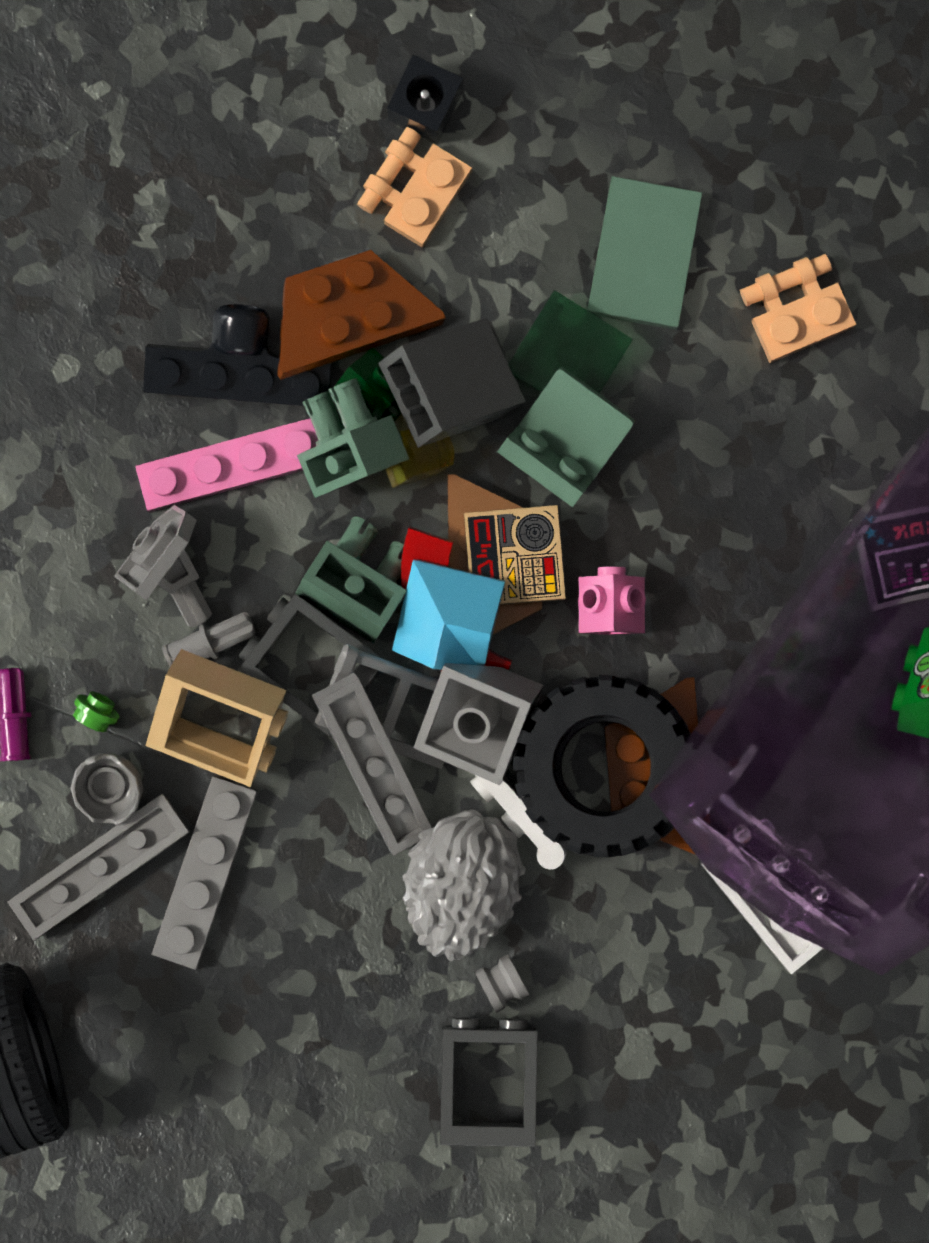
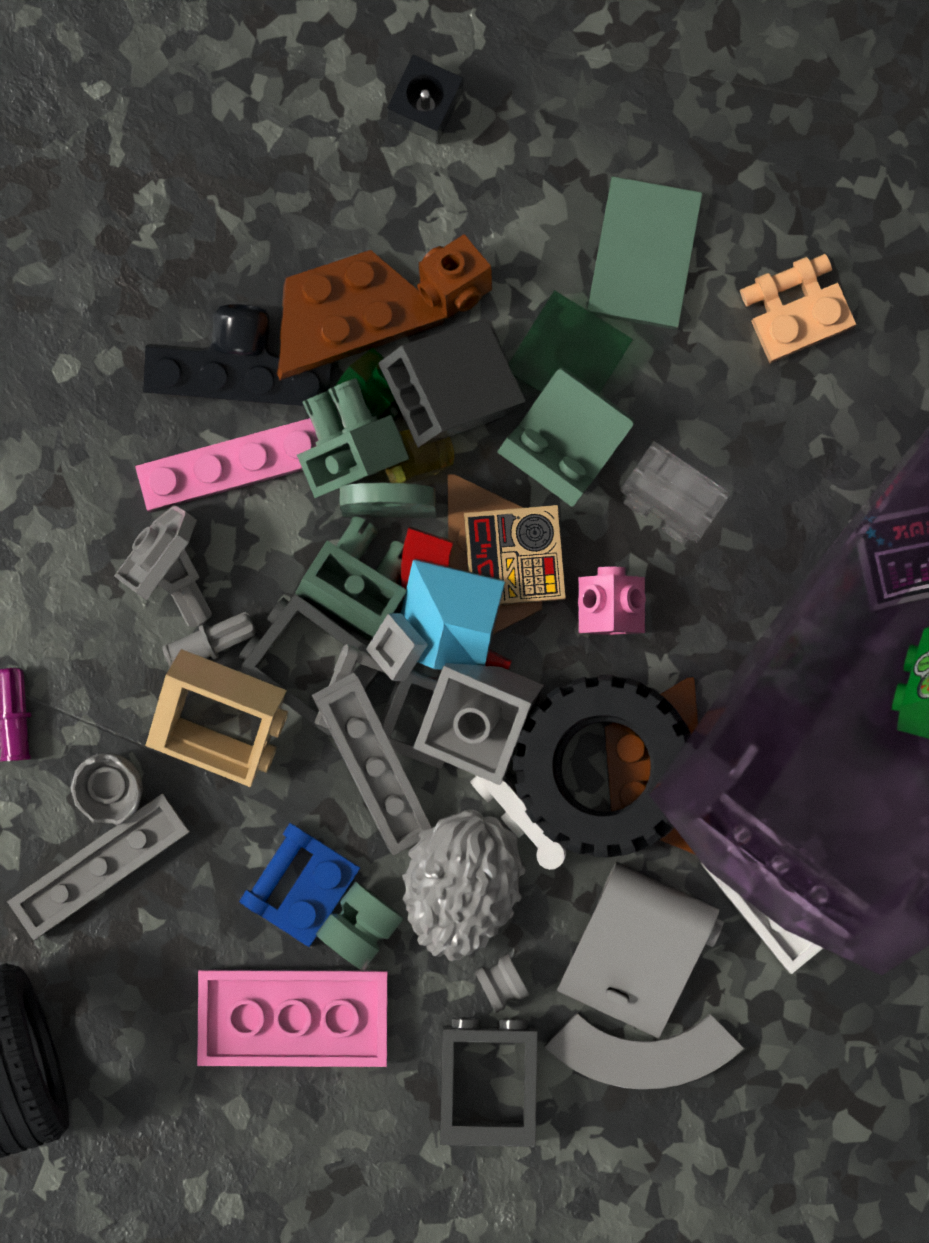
bright green plate [73,691,119,732] -> none
light grey plate [151,776,258,970] -> none
light nougat plate [357,127,472,248] -> none
none -> bright pink plate [197,970,388,1067]
none -> blue plate [239,822,361,947]
none -> sand green wheel [316,882,404,971]
none -> sand green tile [339,483,436,518]
none -> light grey plate [366,613,428,681]
none -> dark orange brick [417,234,492,319]
none -> light grey tile [544,1013,744,1089]
none -> light grey door [557,861,724,1038]
none -> clear brick [620,441,731,544]

